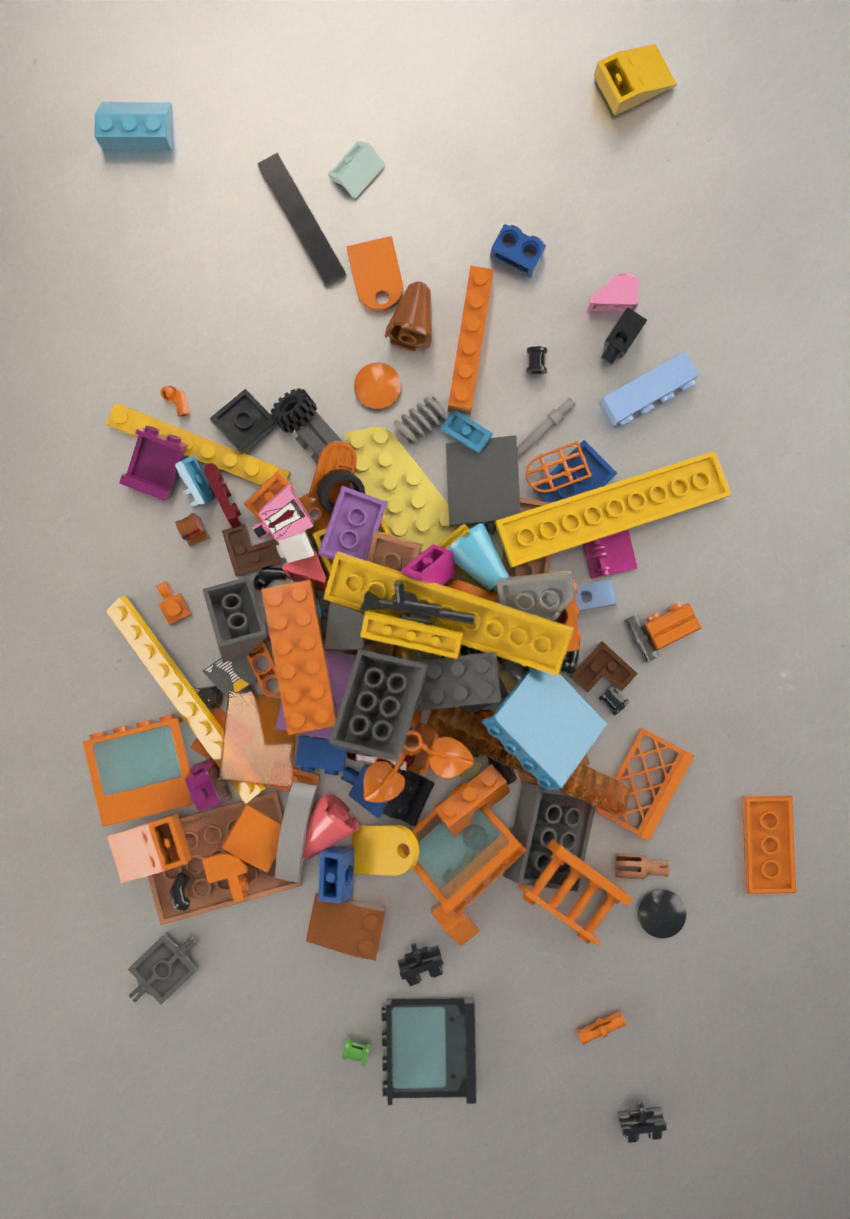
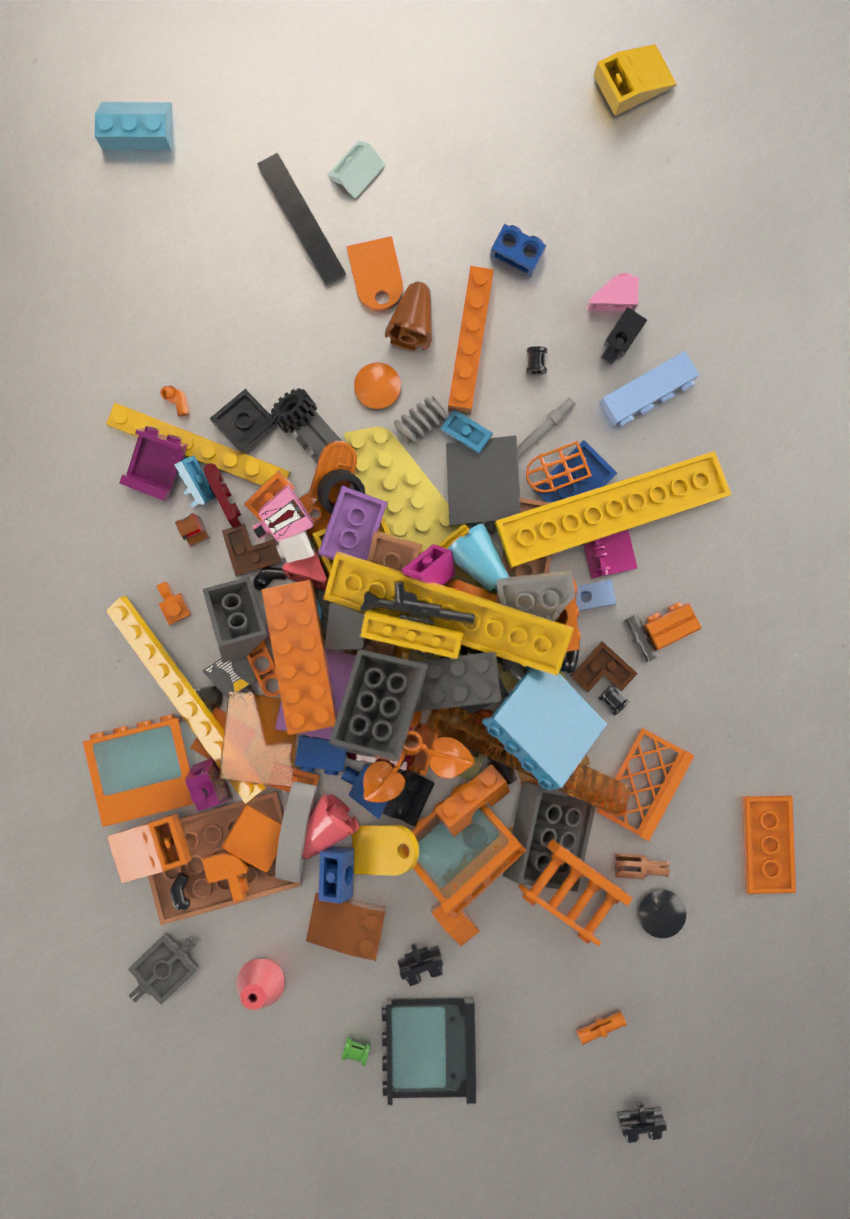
none -> coral cone [236,958,285,1010]

